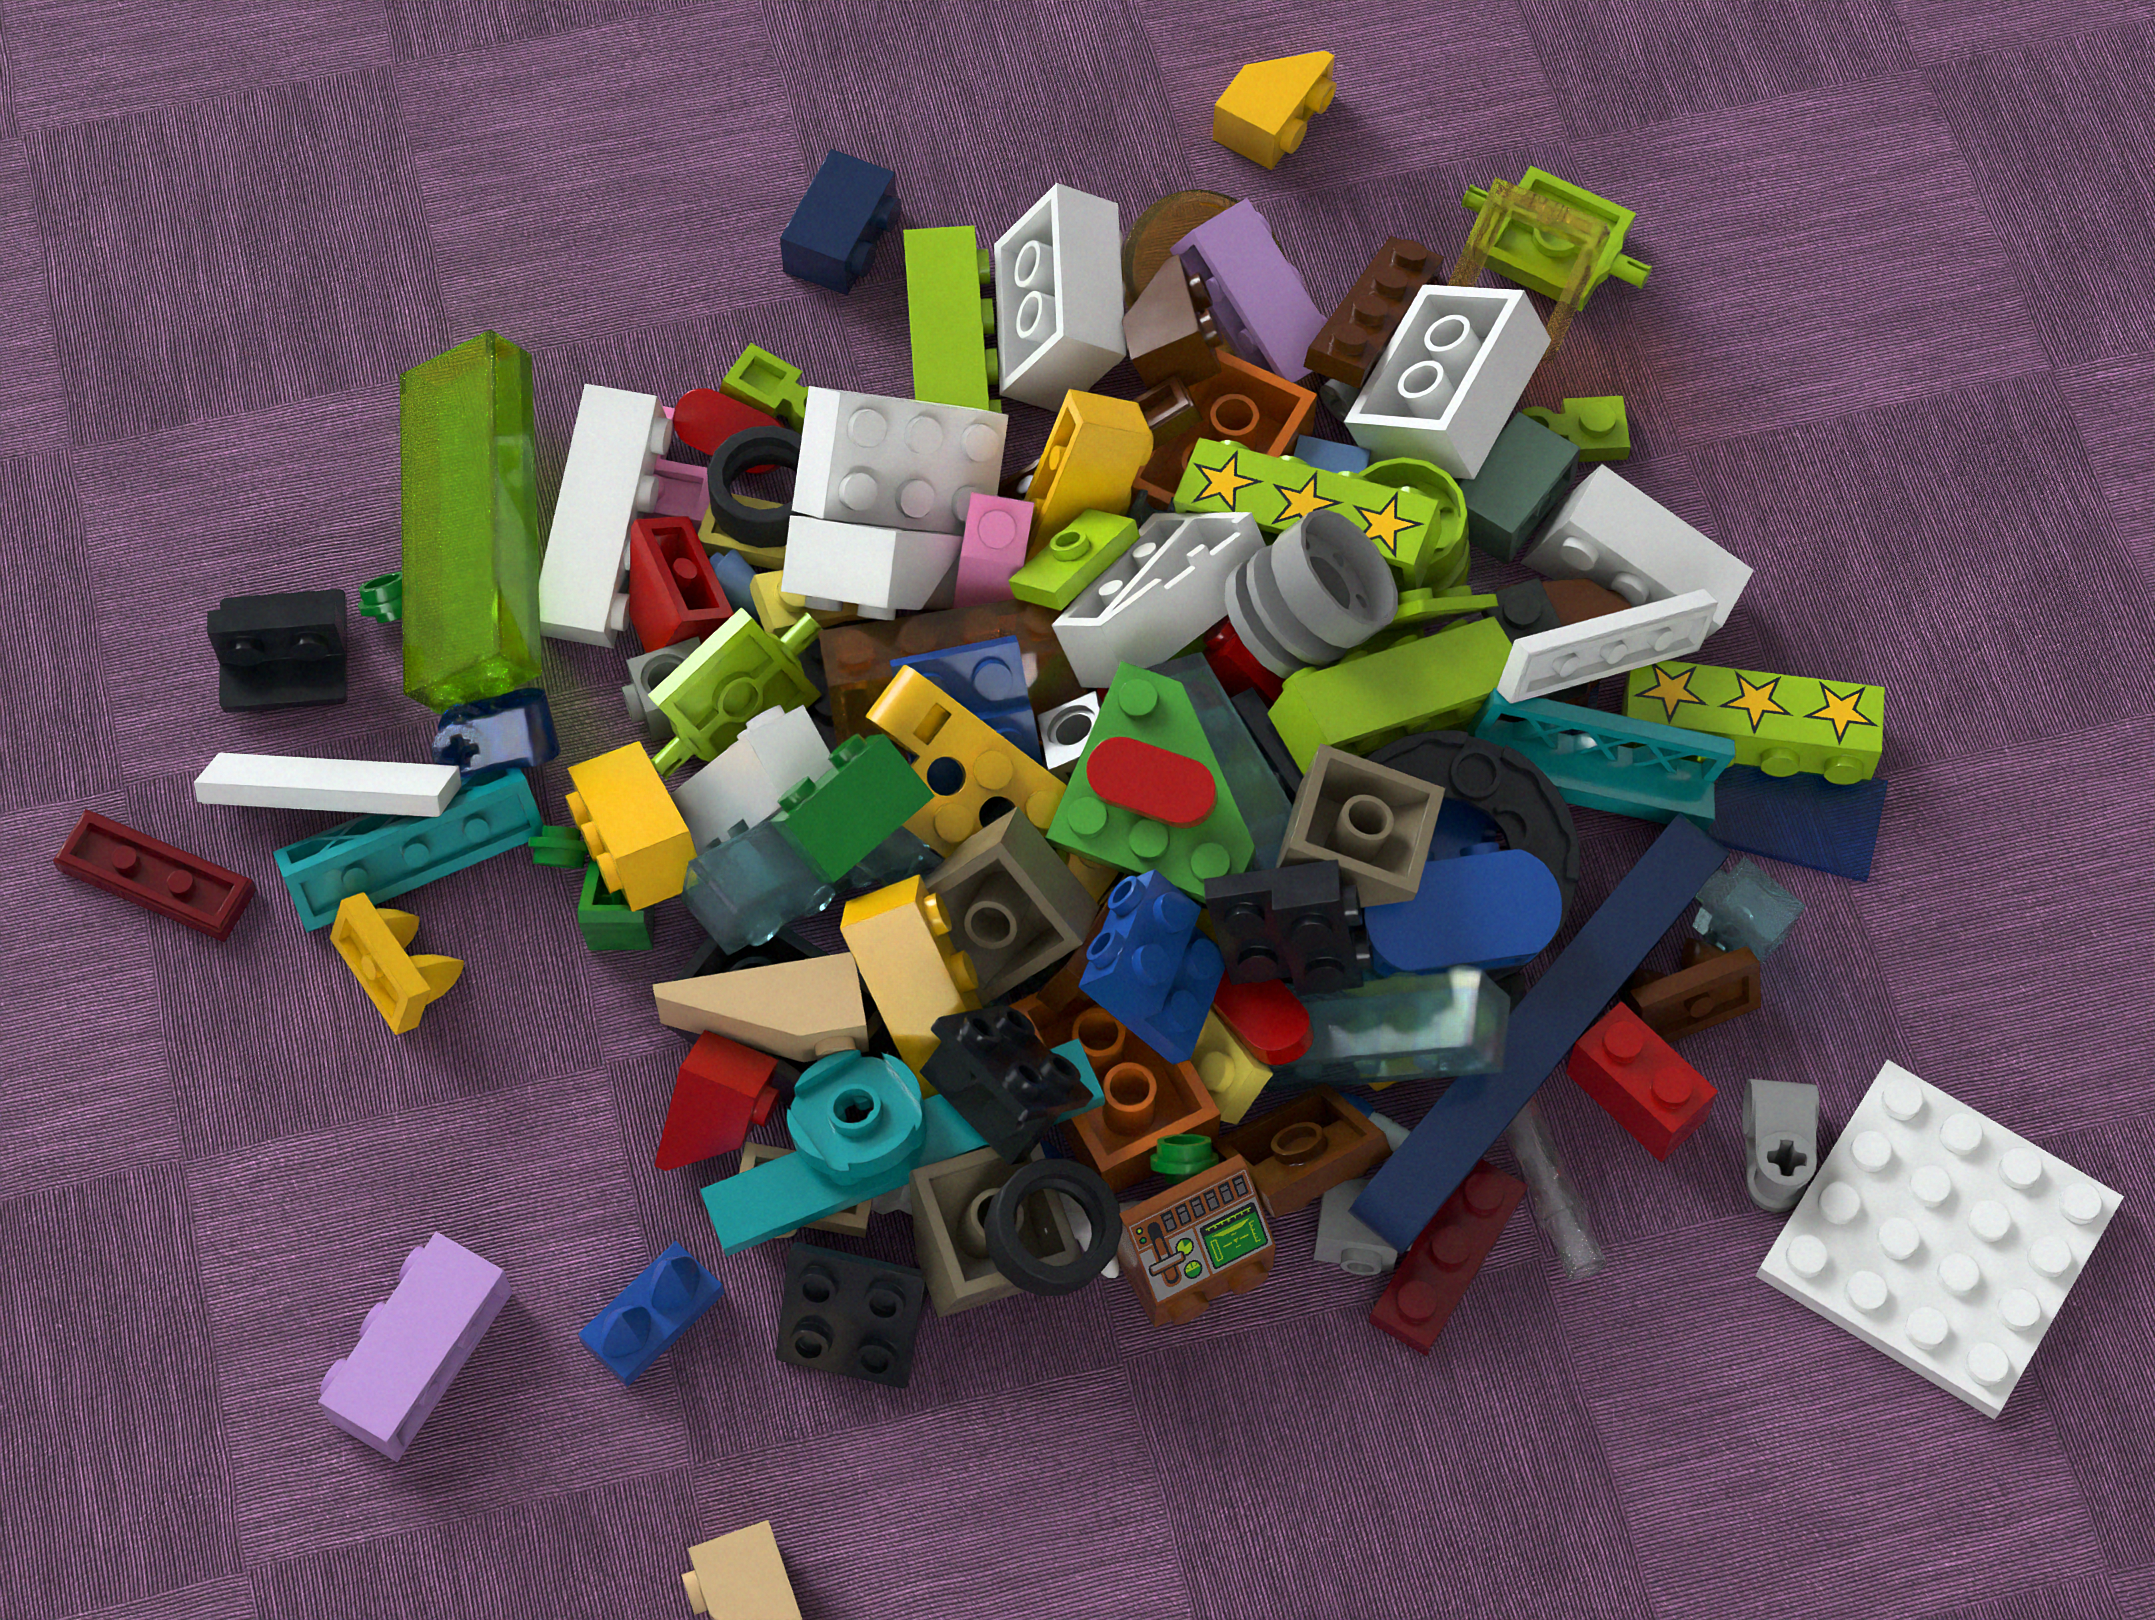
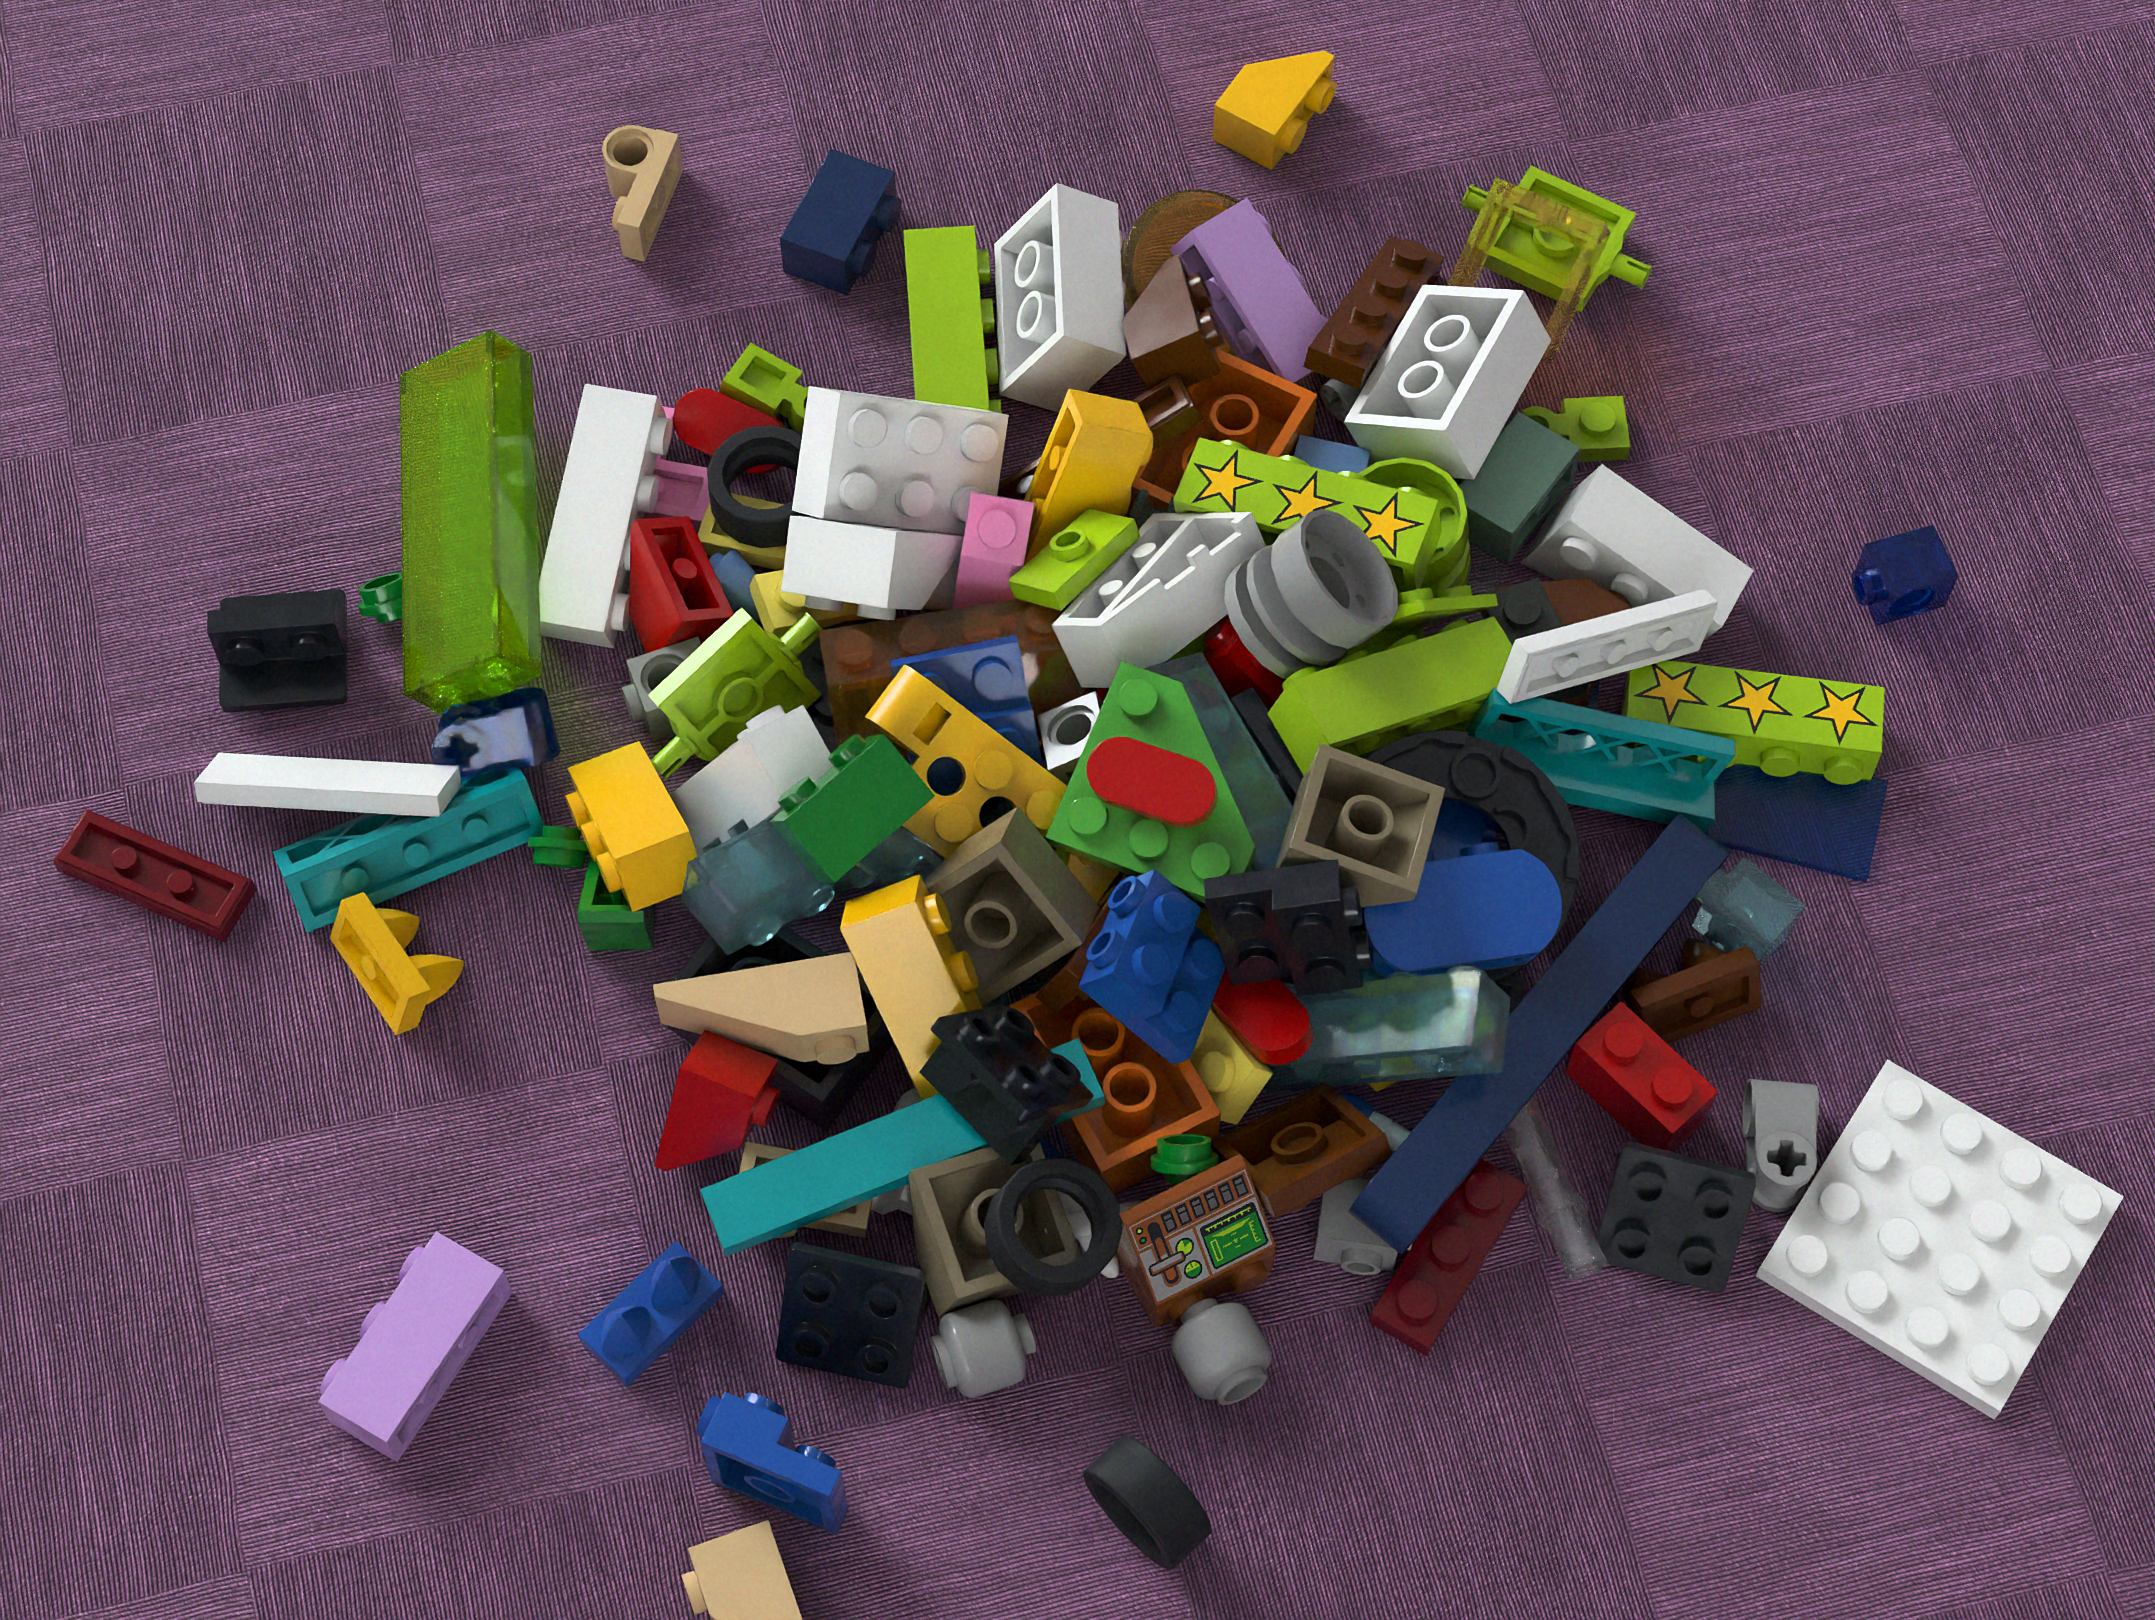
teal plate [786,1050,926,1186] -> none
none -> tan plate [602,125,684,262]
none -> blue plate [696,1392,848,1535]
none -> light grey head [930,1299,1036,1398]
none -> black tyre [1082,1434,1212,1570]
none -> light grey head [1171,1298,1272,1405]
none -> black bracket [1593,1141,1757,1293]
none -> clear blue brick [1852,525,1958,626]

